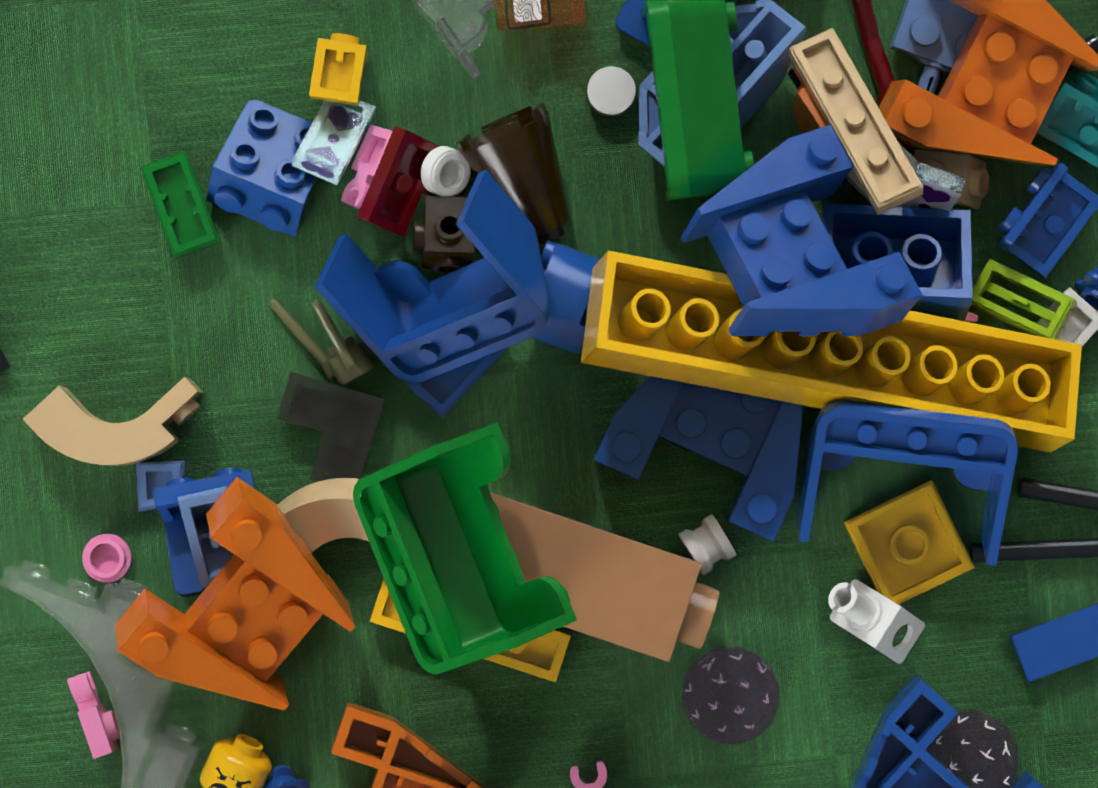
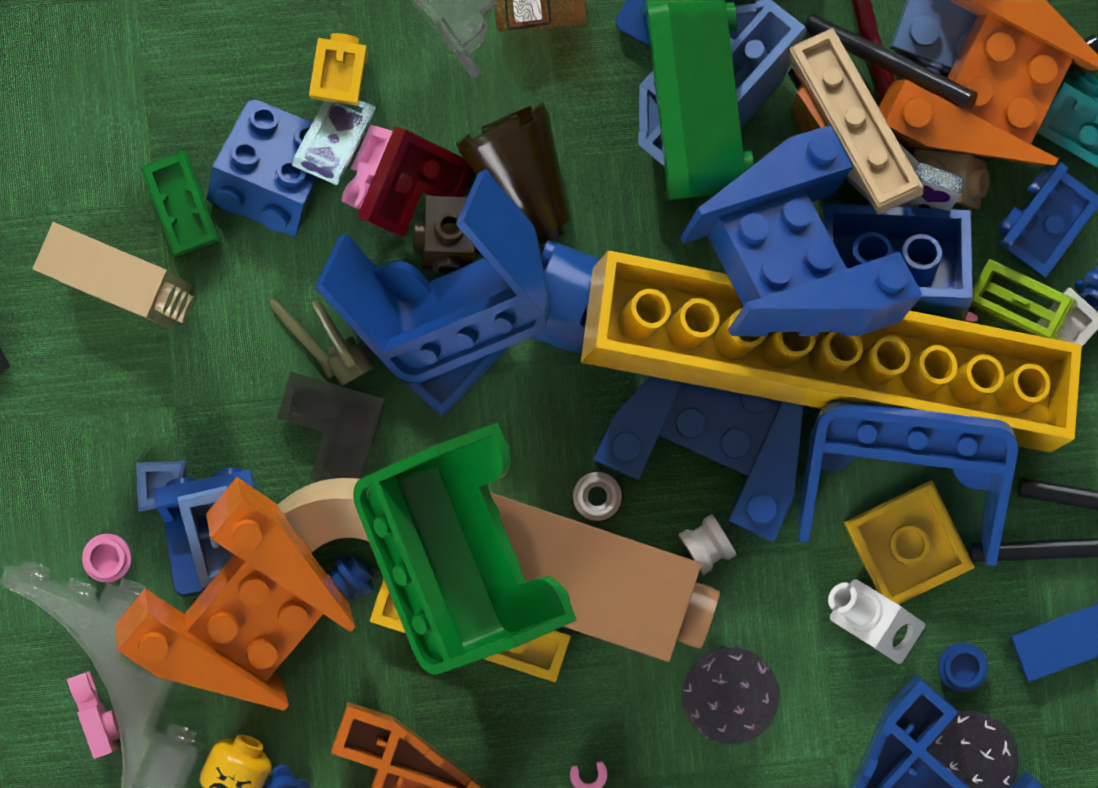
tan arch [23,377,203,466] -> none
white tile [421,146,471,197] -> none
white tile [587,66,636,117] -> none
none -> tan arch [33,222,195,330]
none -> blue plate [330,554,375,600]
none -> white plate [573,472,622,521]
none -> black bar [804,14,978,110]
none -> blue plate [938,643,988,692]

